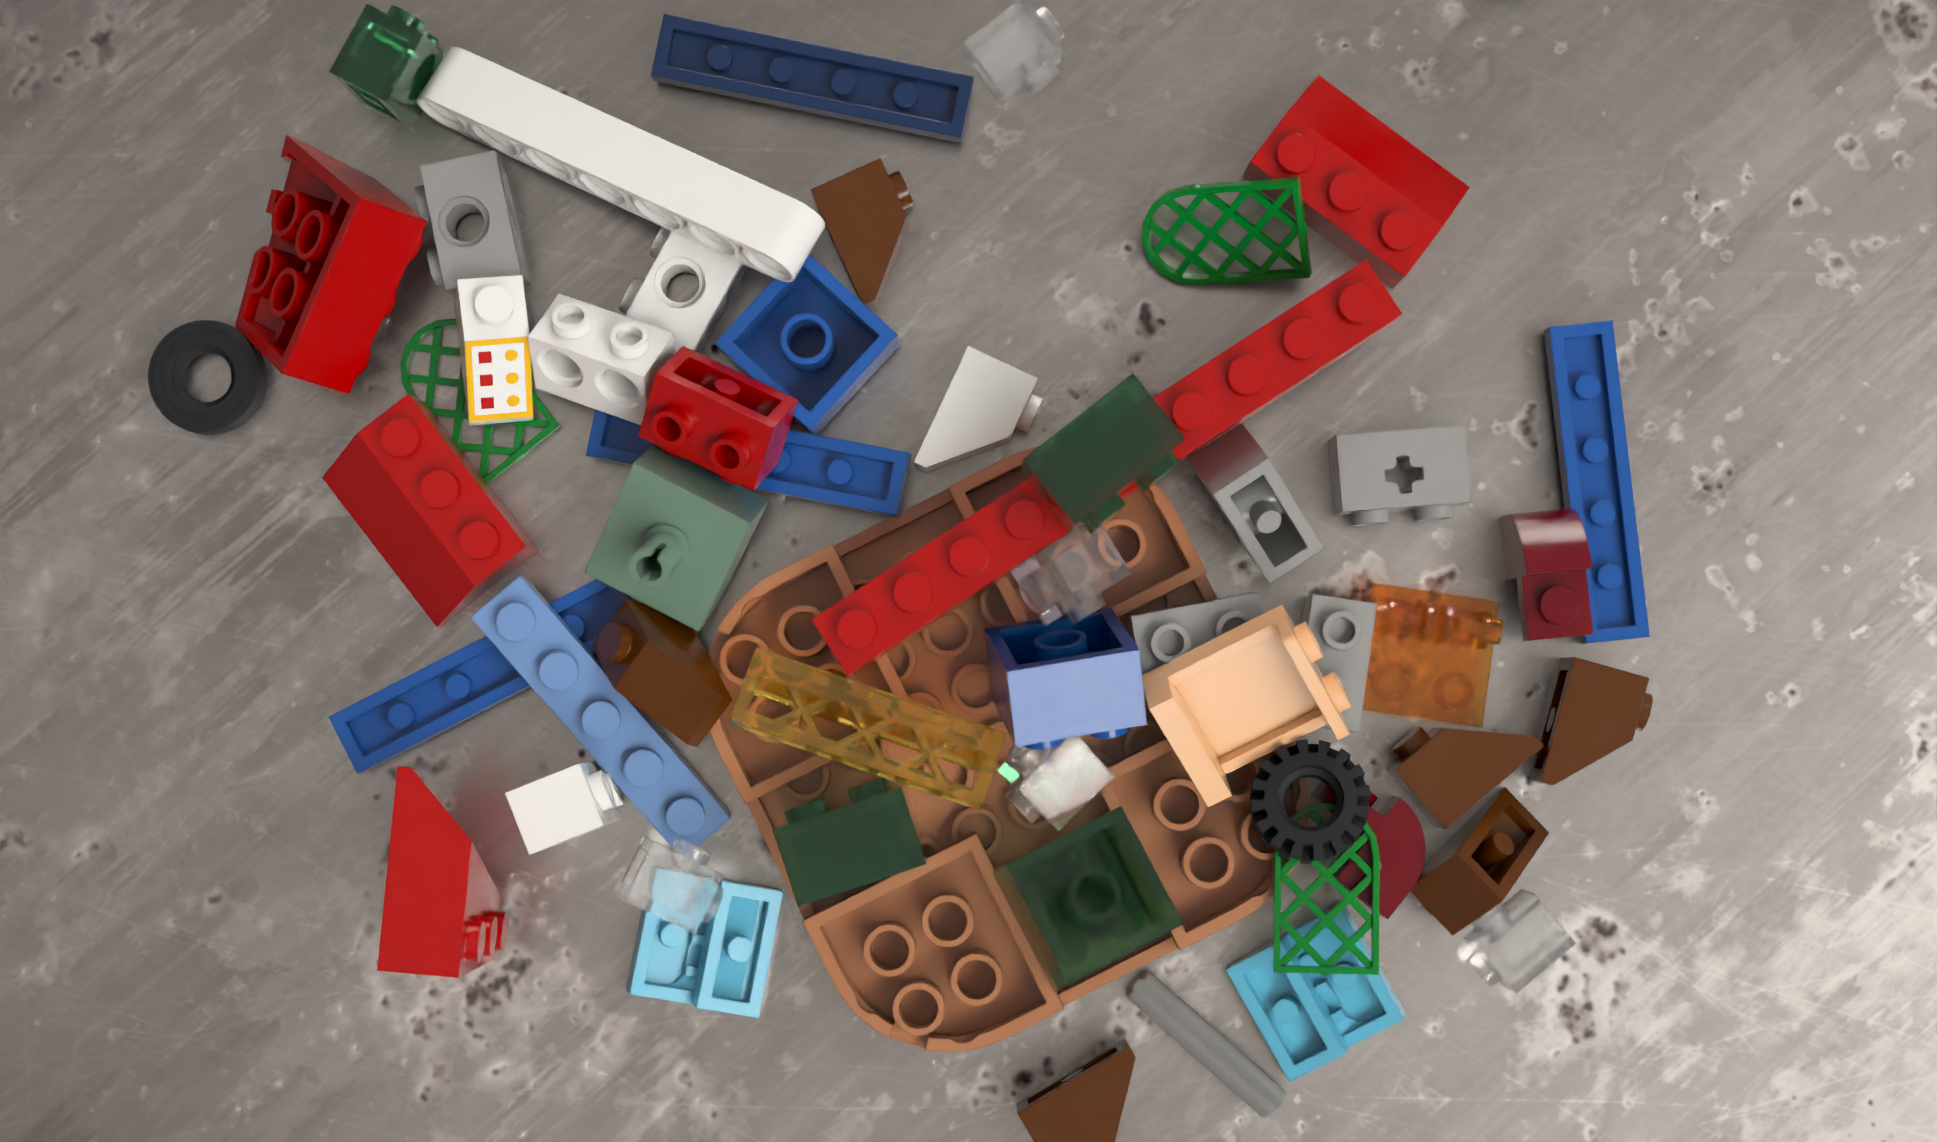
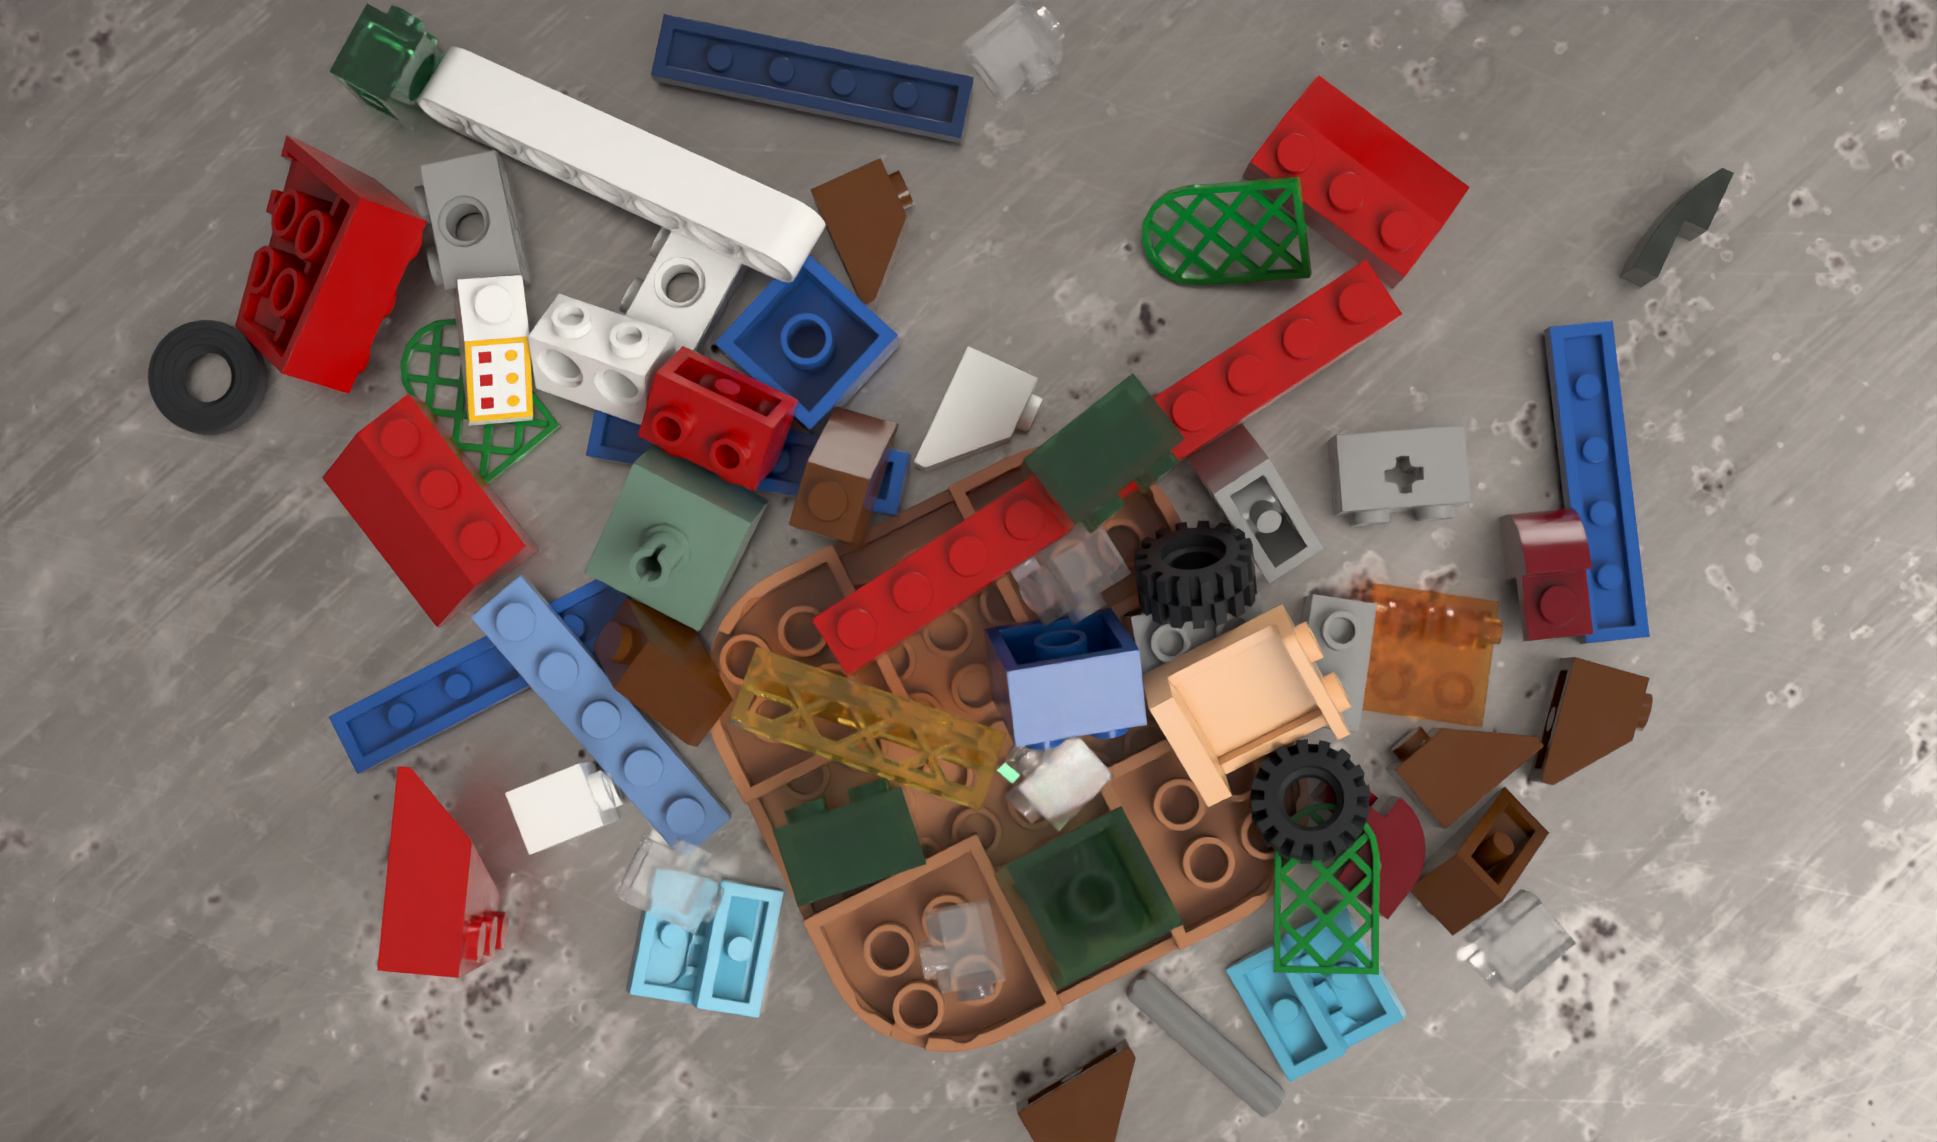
none -> reddish brown slope [789,406,899,548]
none -> clear brick [918,898,1006,1002]
none -> black tyre [1134,521,1257,629]
none -> pearl dark grey slope [1619,168,1734,287]

